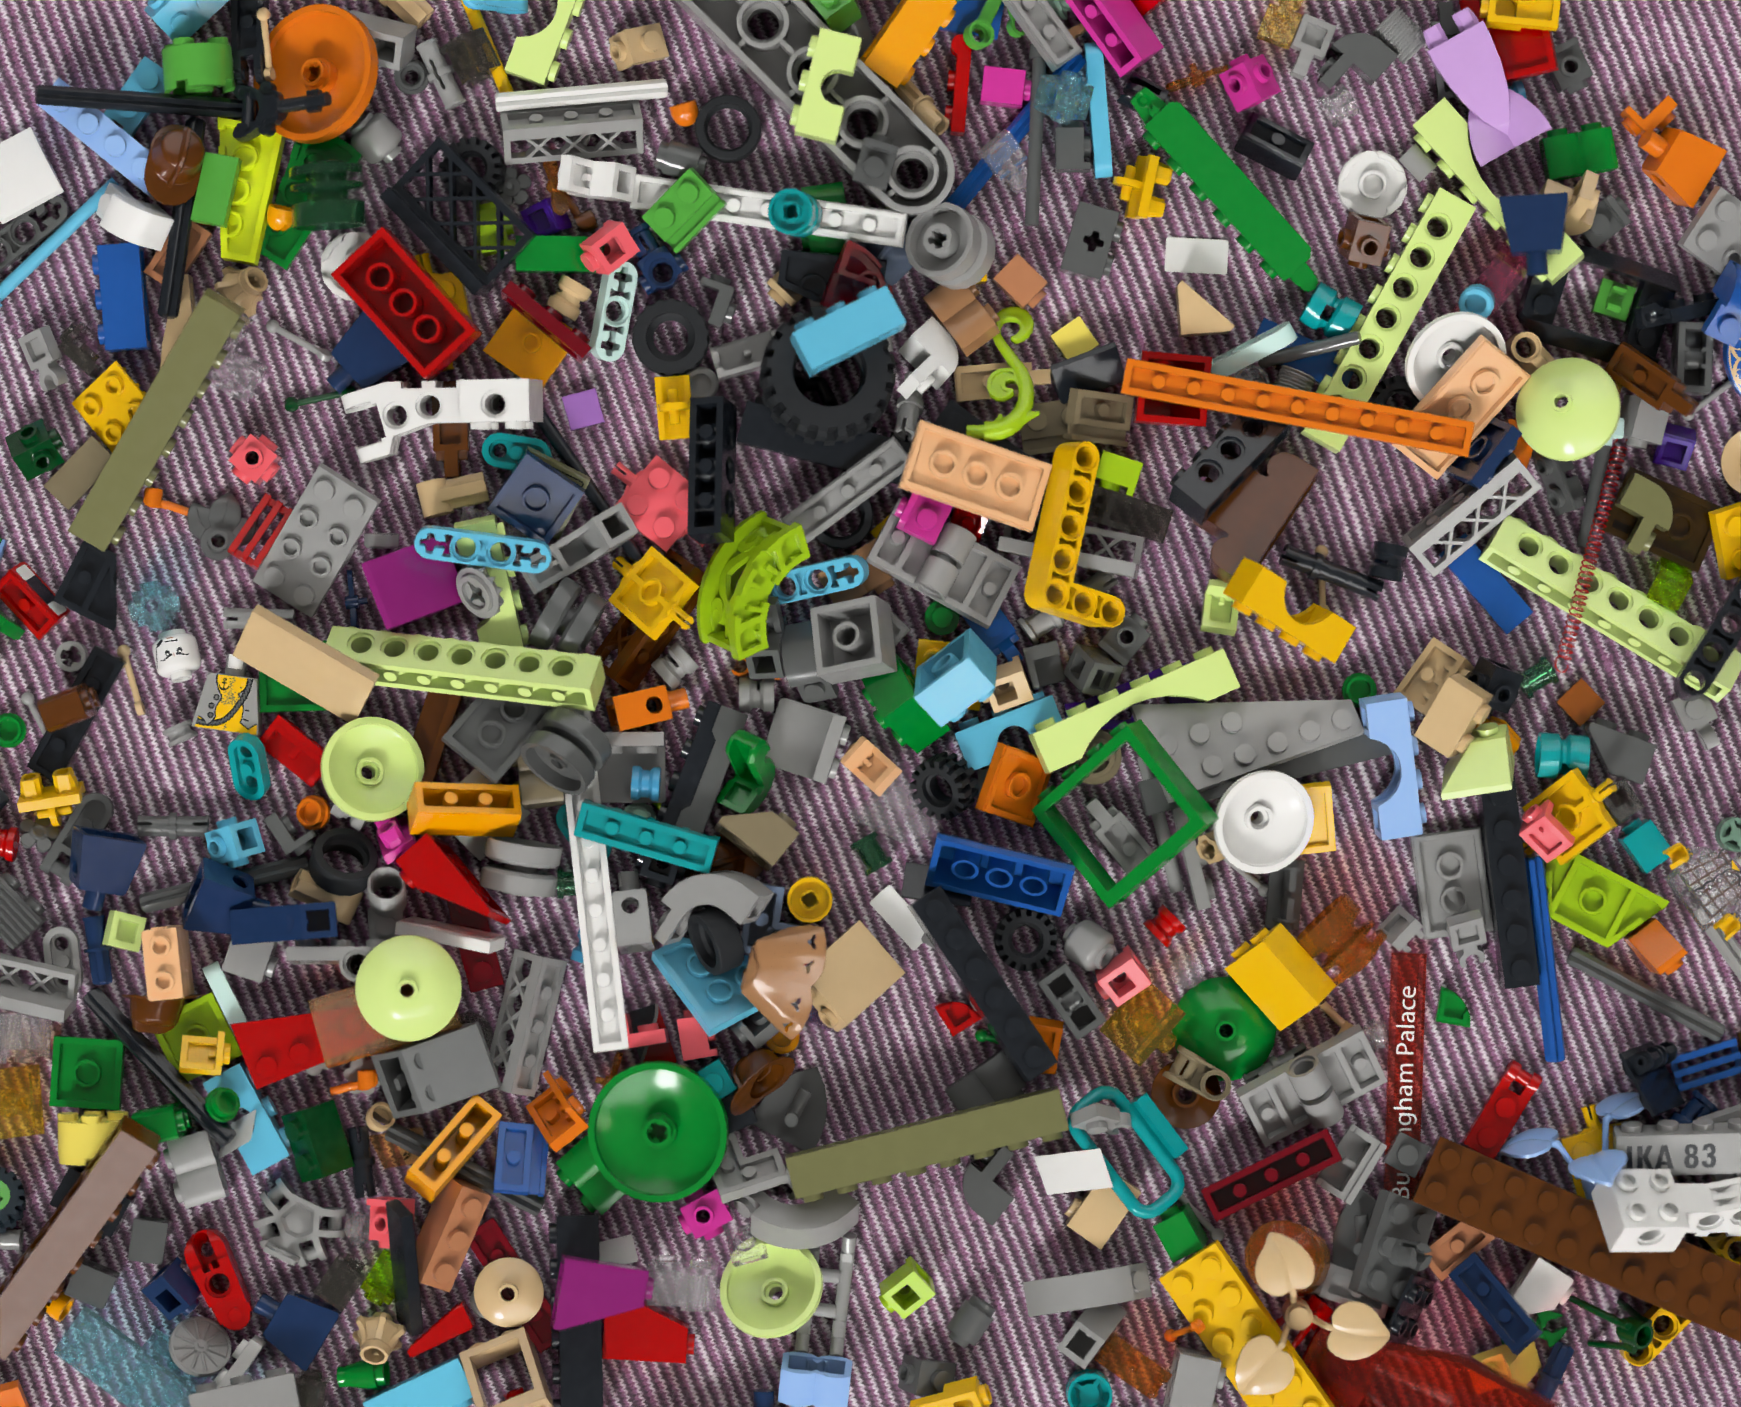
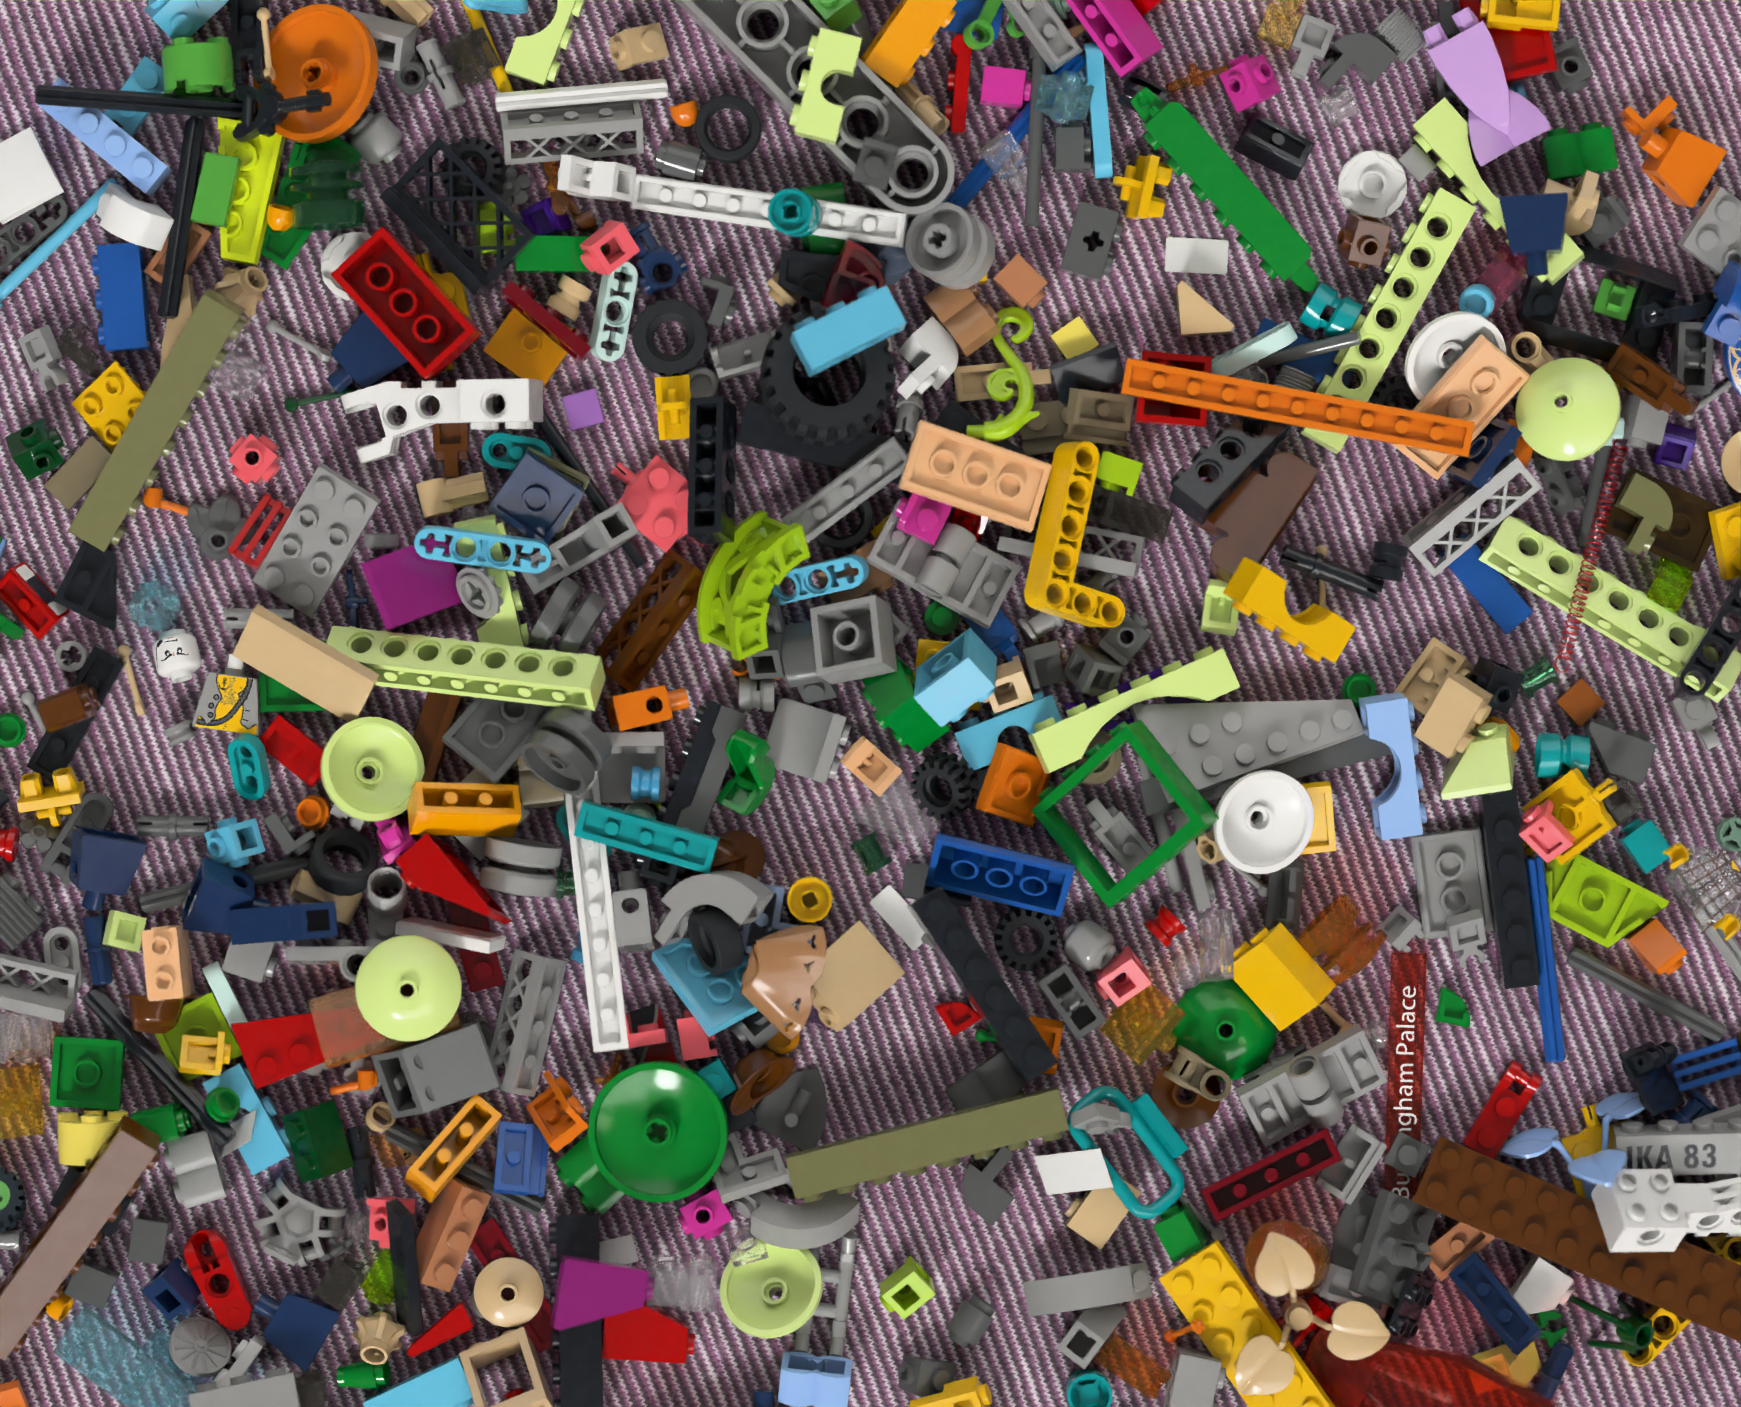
reddish brown piece [144,124,205,206] -> none
yellow plate [608,546,700,641] -> none
bright green plate [642,167,727,254] -> none
light grey wheel [651,641,699,690] -> none
dark tan slope [714,811,800,872] -> none
none -> dark grey plant [320,1236,356,1262]
none -> clear plate [1198,909,1234,982]

